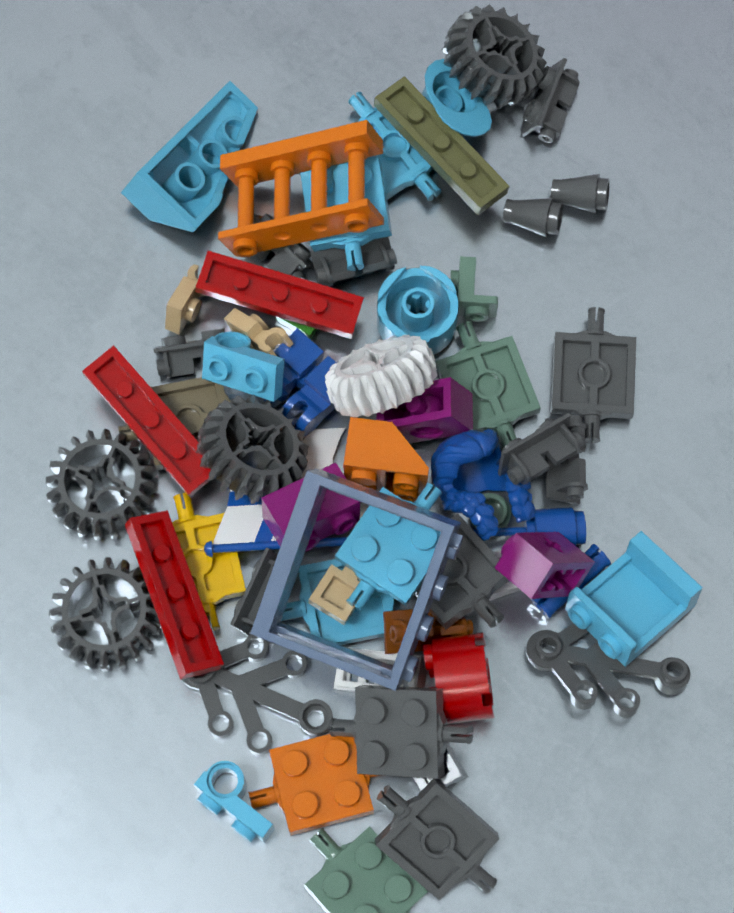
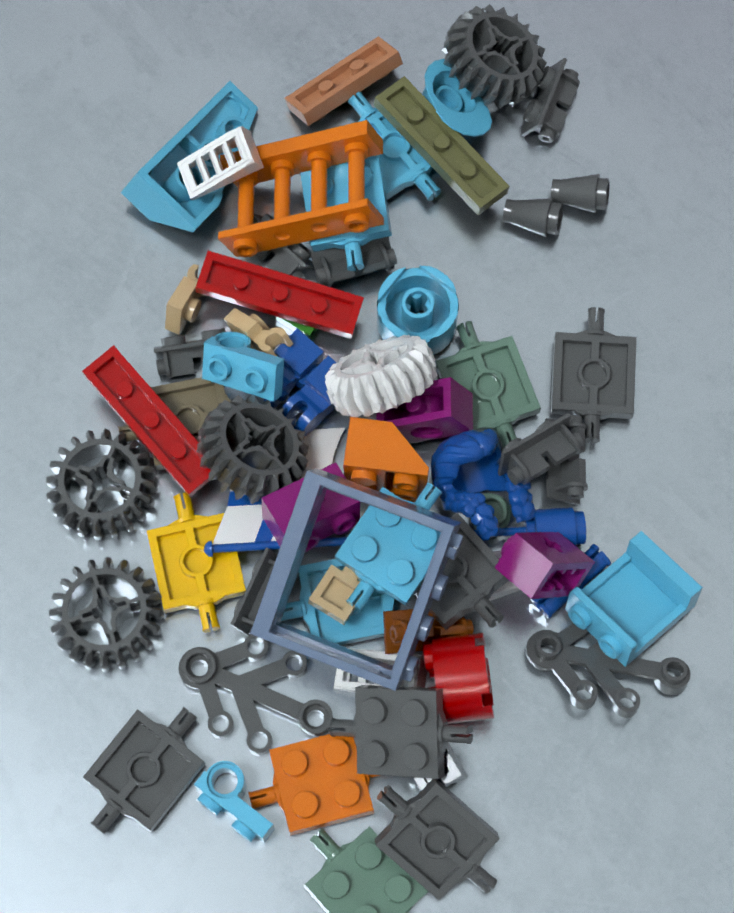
red plate [125,510,224,680] -> none
sand green bracket [450,256,498,322] -> none
none -> dark grey plate [83,707,205,835]
none -> white slope [177,126,264,200]
none -> nougat plate [284,36,403,126]

